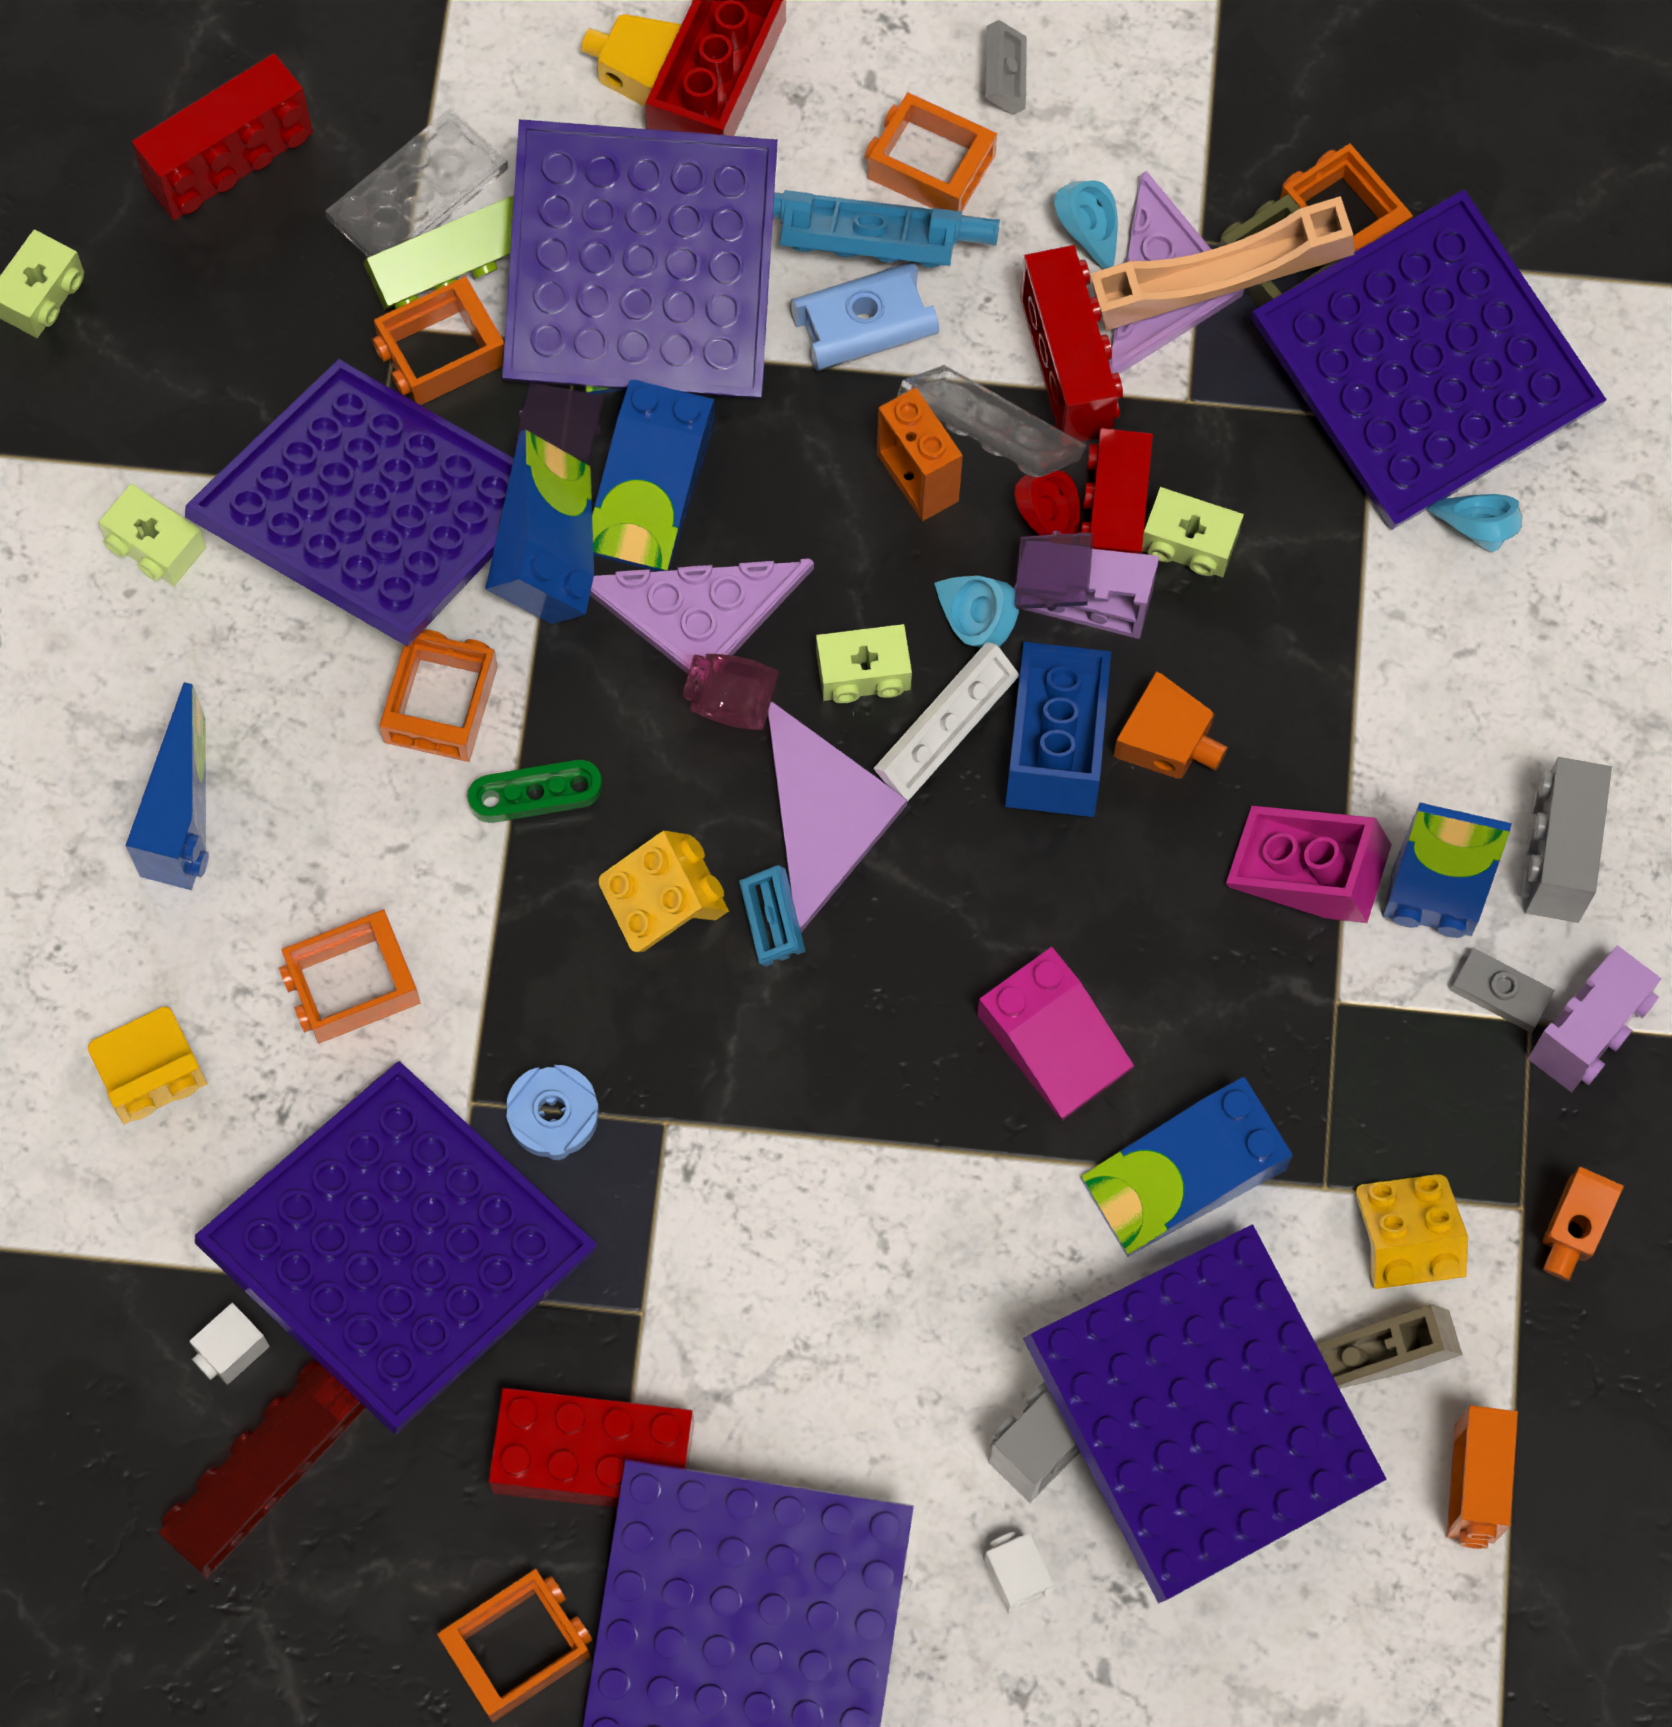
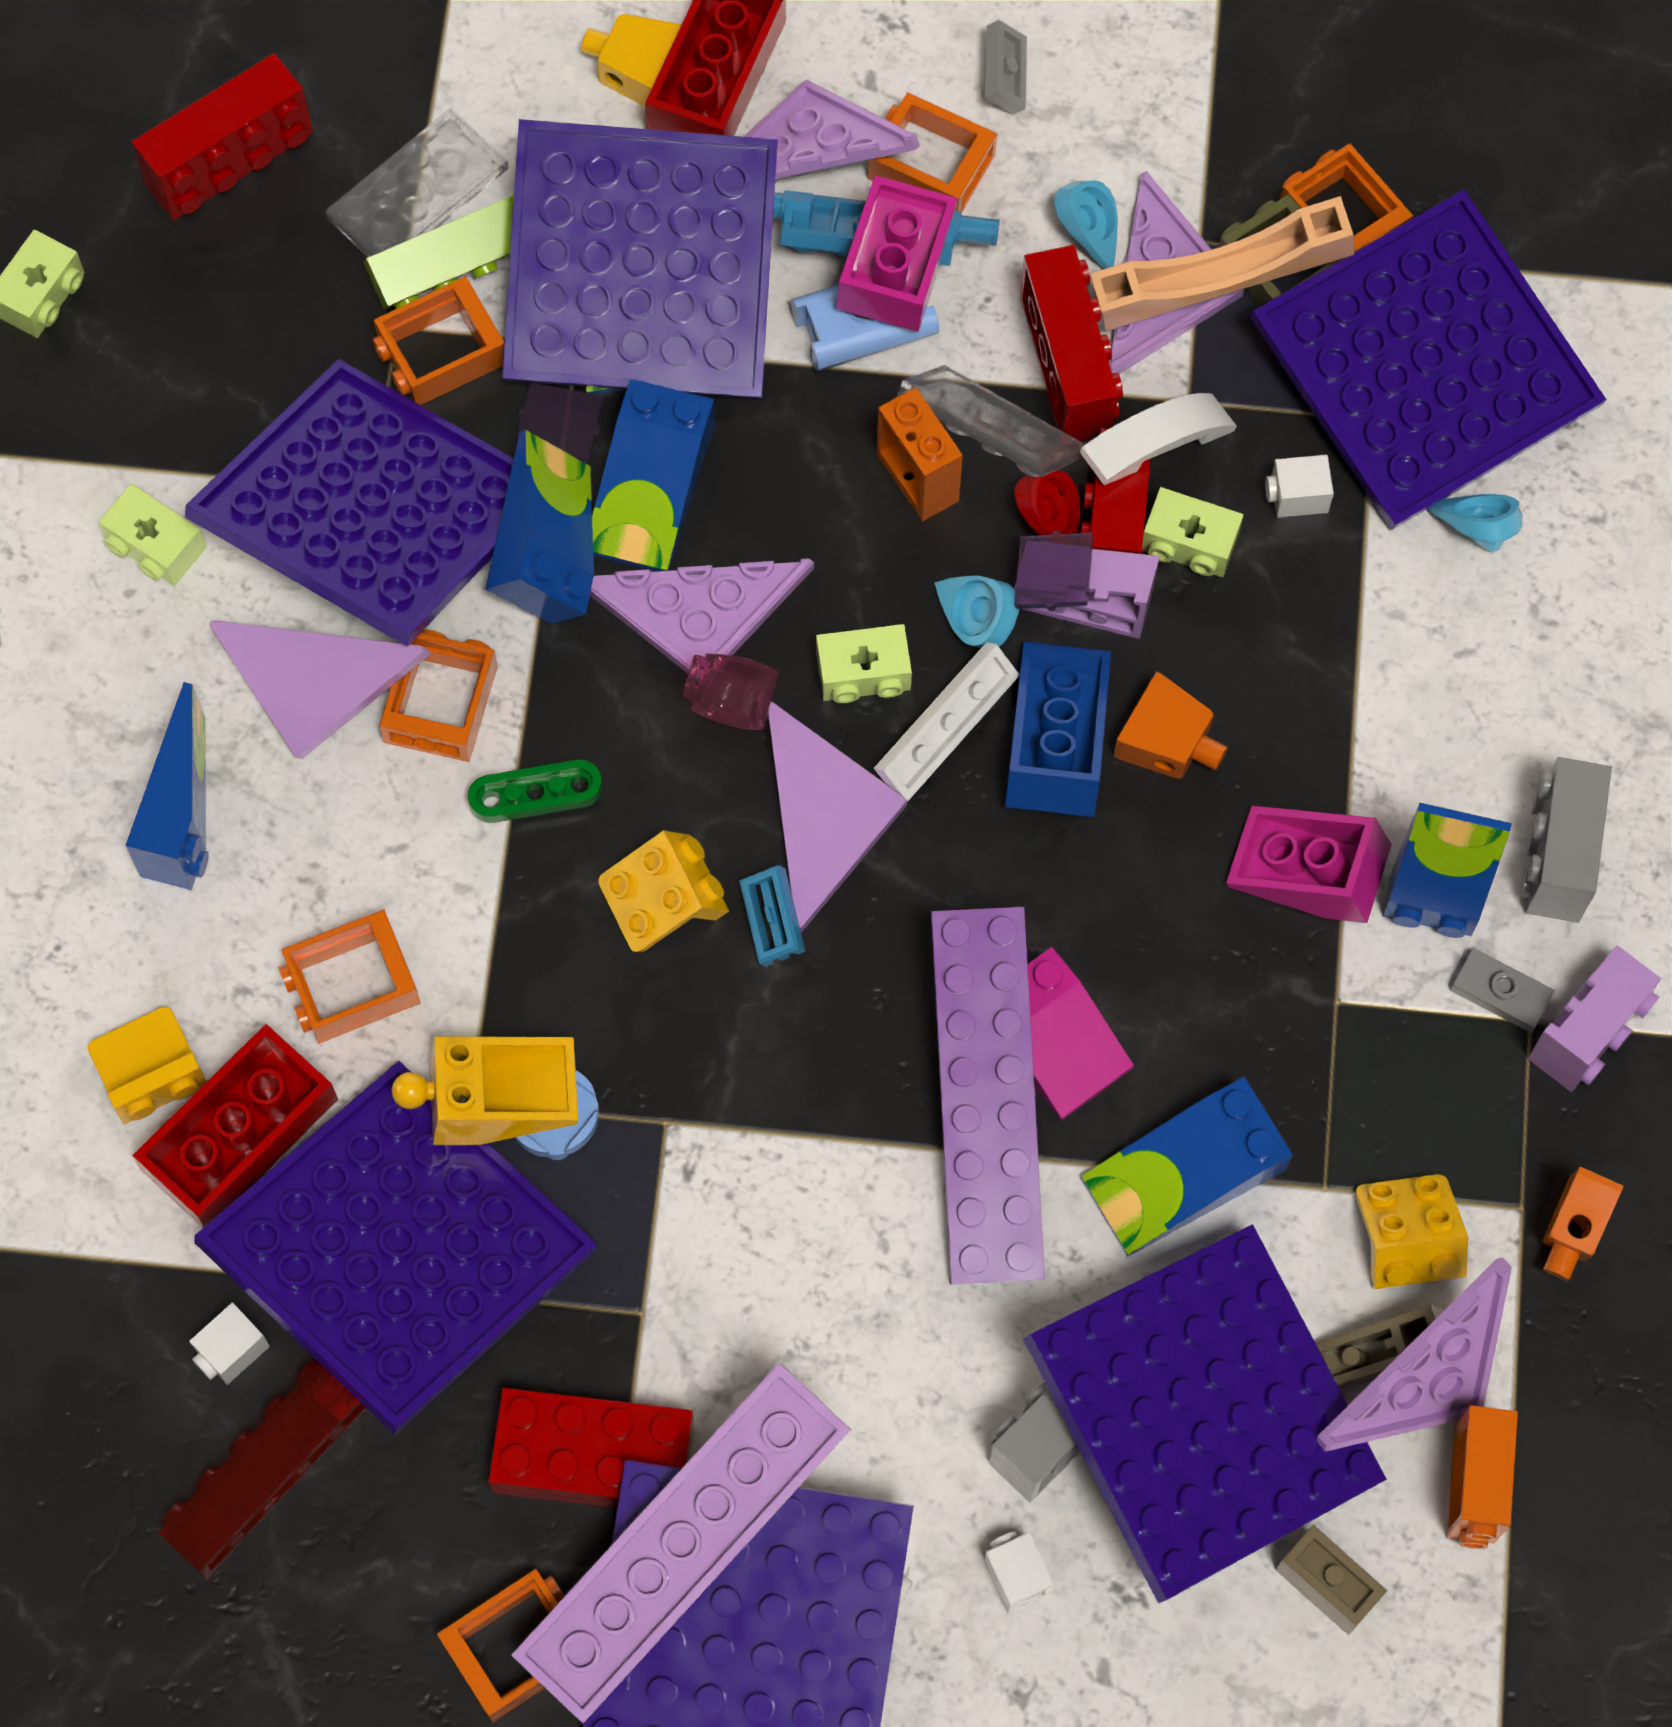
none -> red brick [132,1024,338,1228]
none -> lavender tile [209,620,431,759]
none -> yellow slope [392,1037,578,1145]
none -> lavender plate [511,1362,851,1723]
none -> lavender tile [744,80,920,179]
none -> dark pink slope [836,175,958,332]
none -> medium lavender plate [931,907,1045,1285]
none -> white slope [1080,393,1237,485]
none -> white brick [1265,455,1334,518]
none -> dark tan panel [1276,1525,1388,1635]
none -> lavender tile [1317,1257,1512,1452]

